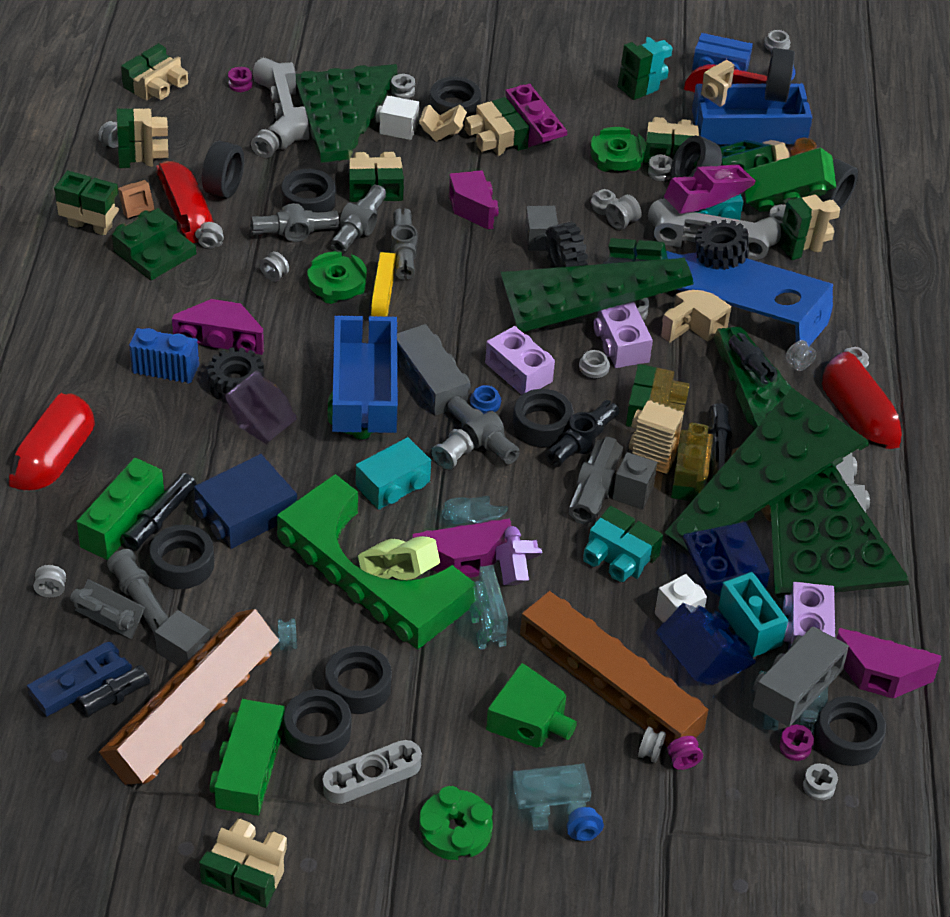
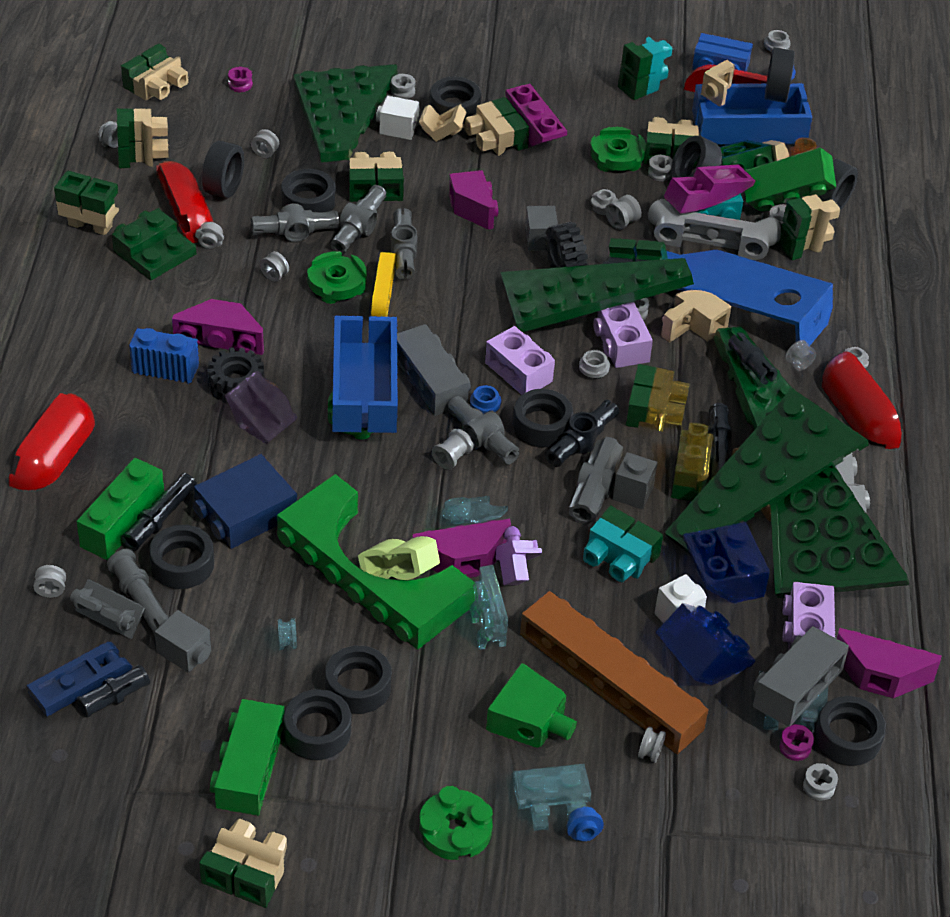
brick [99,609,279,785] -> none
nougat tile [118,180,154,218] -> none
light grey plate [253,58,309,150] -> none
light grey beam [323,740,422,804] -> none
teal brick [356,437,431,510] -> none
tan brick [629,400,684,474] -> none
magenta bush [667,736,703,770] -> none
black tyre [695,220,749,269] -> none
teal brick [718,572,789,657] -> none

